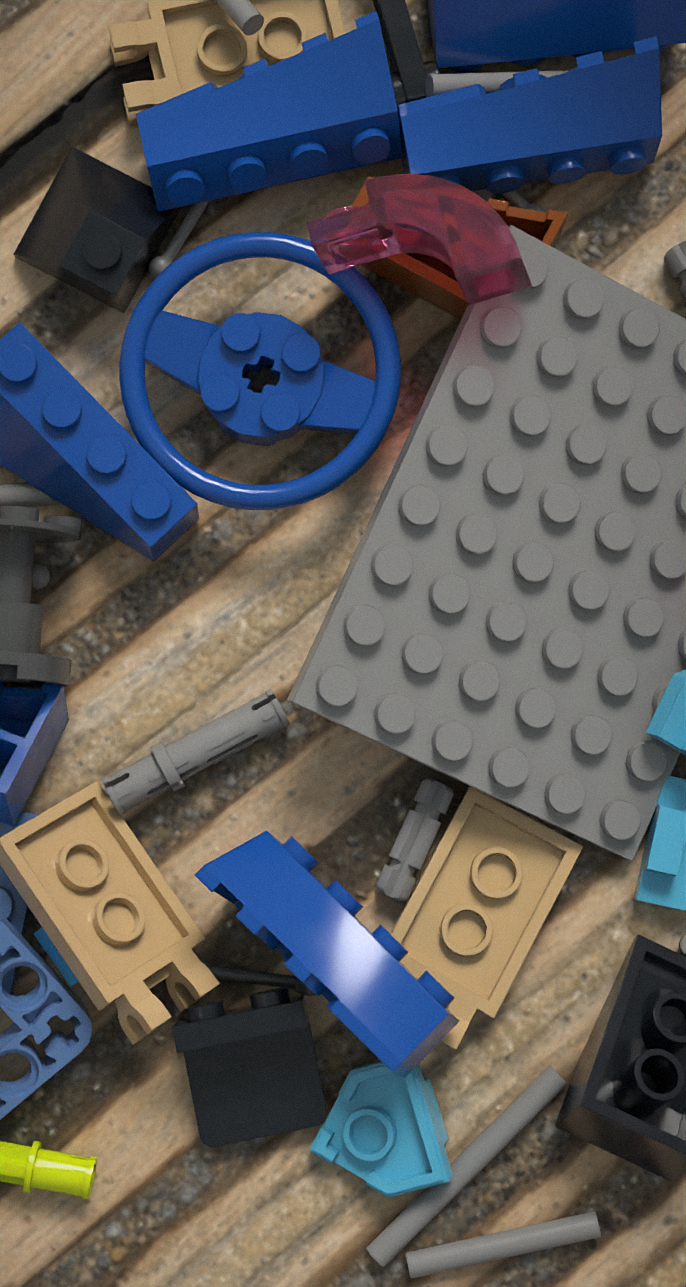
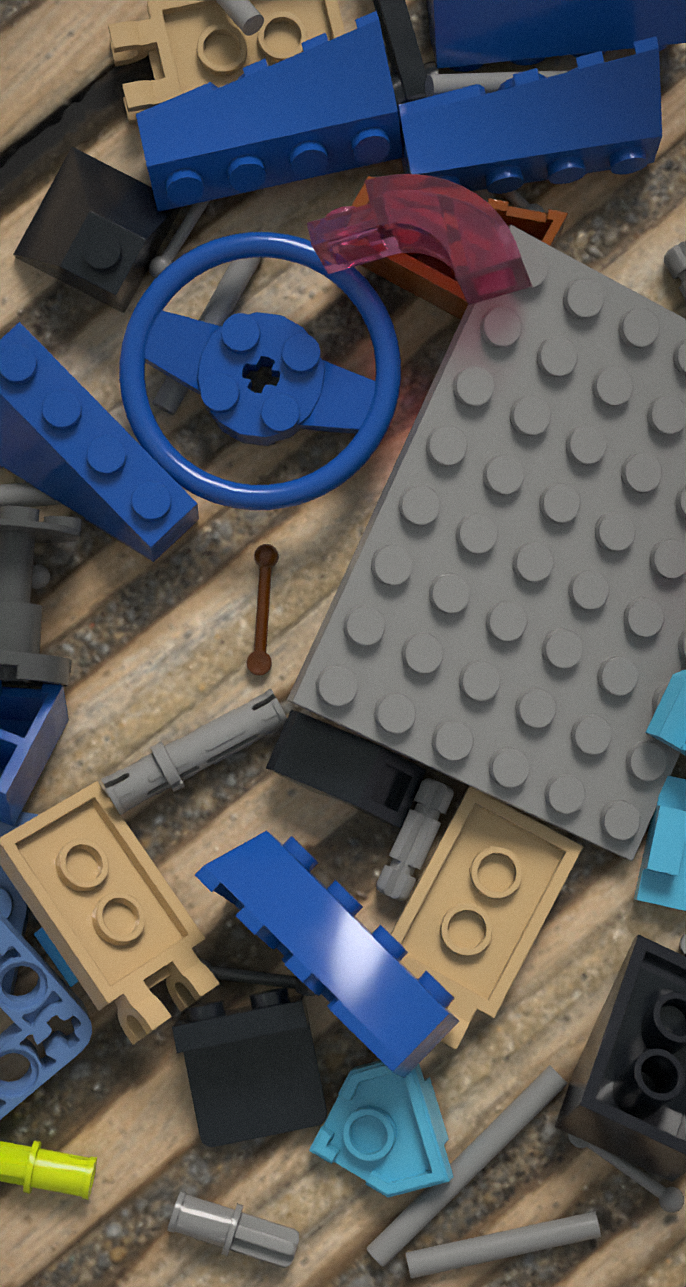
none -> light grey bar [152,258,262,415]
none -> light grey axle [167,1191,299,1268]
none -> reddish brown hinge [246,544,279,676]
none -> black slope [266,710,426,828]
none -> light grey hinge [568,1133,684,1213]

